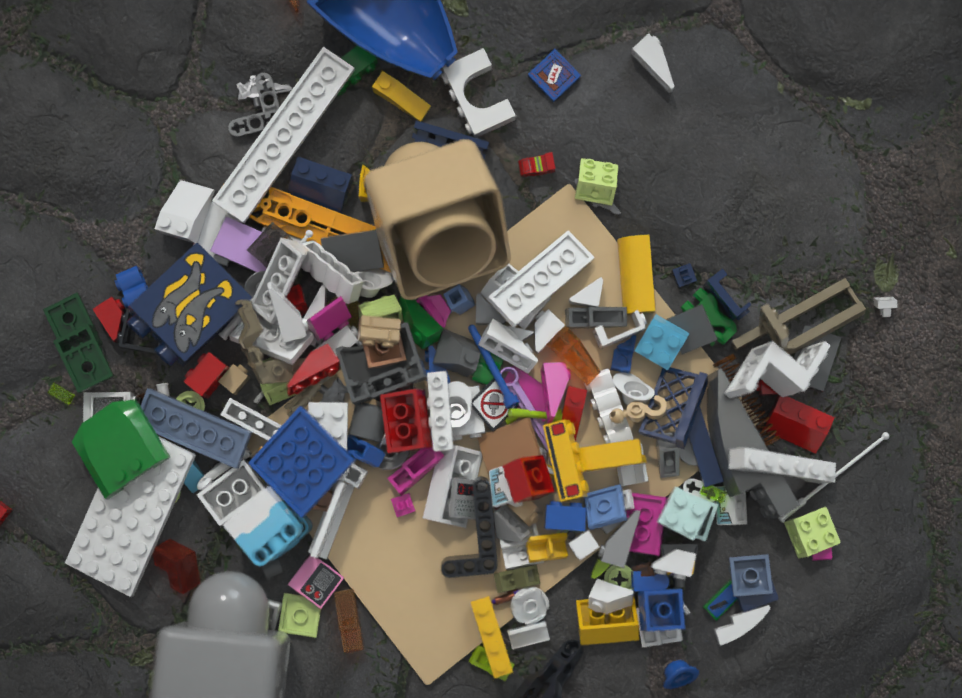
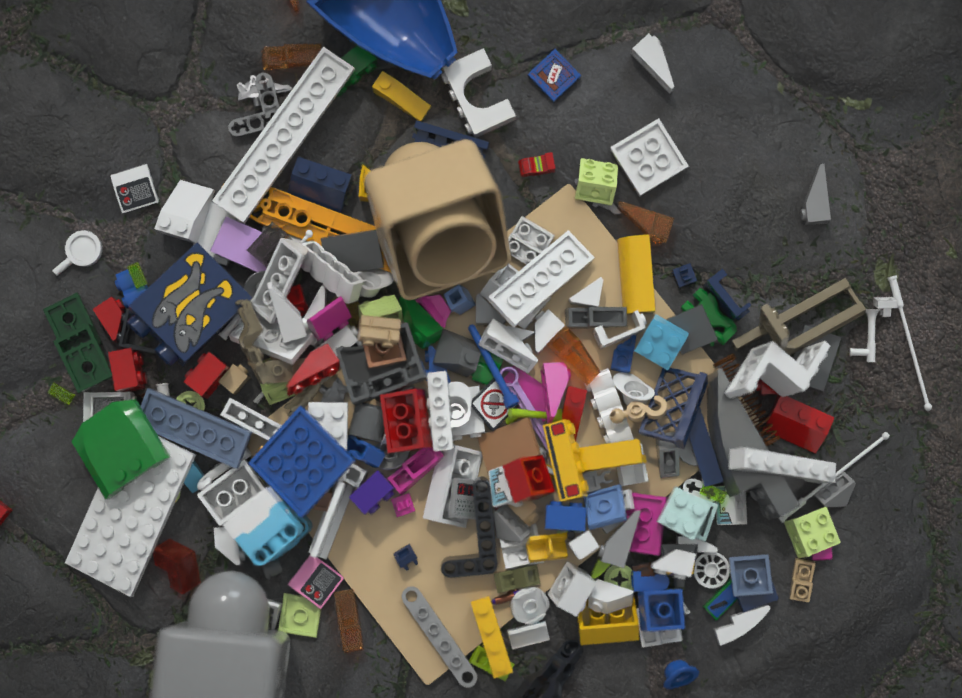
none -> white piece [52,230,103,276]
none -> red brick [108,348,147,392]
none -> slope [111,164,159,213]
none -> clear neon green piece [127,262,148,289]
none -> white slope [214,527,245,565]
none -> clear orange slope [261,44,322,69]
none -> dark purple brick [349,470,395,515]
none -> dark blue tile [393,543,418,571]
none -> light grey plate [402,586,477,687]
none -> white slope [508,216,555,265]
none -> white brick [548,561,597,617]
none -> flat silver plate [583,470,613,493]
none -> white plate [610,118,689,197]
none -> clear orange slope [617,201,674,244]
none -> white slope [676,536,717,552]
none -> white wheel [694,552,730,588]
none -> tan slope [790,558,816,602]
none -> light grey slope [800,164,831,225]
none -> light grey slope [814,472,856,507]
none -> white piece [849,309,882,362]
none -> white piece [887,275,932,411]

